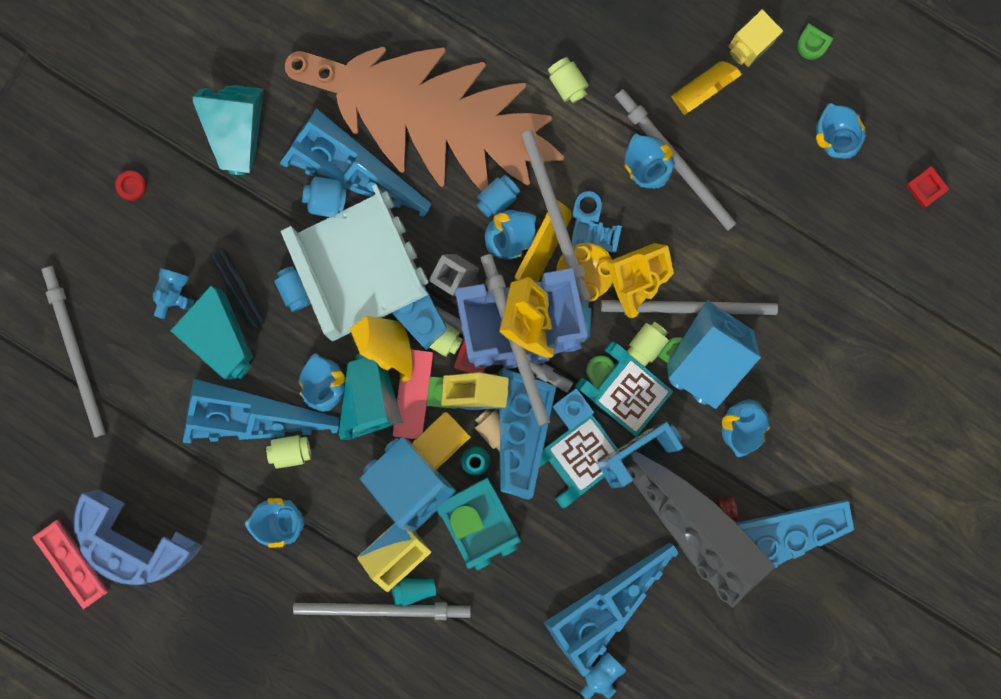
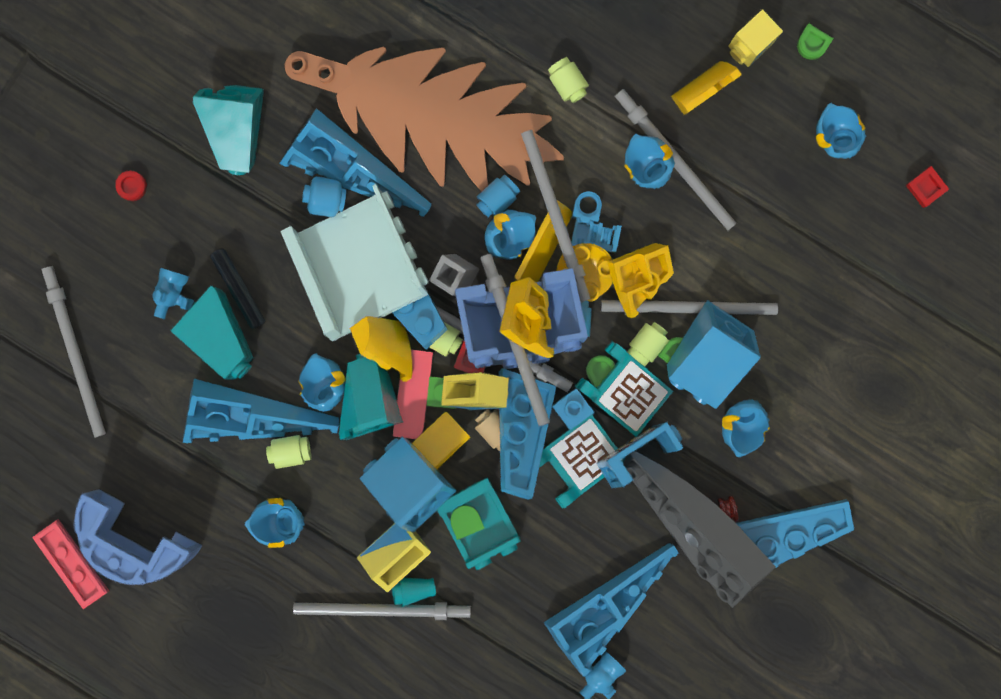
dark azure brick [274,266,311,312] -> none
teal cone [461,446,490,476] -> none

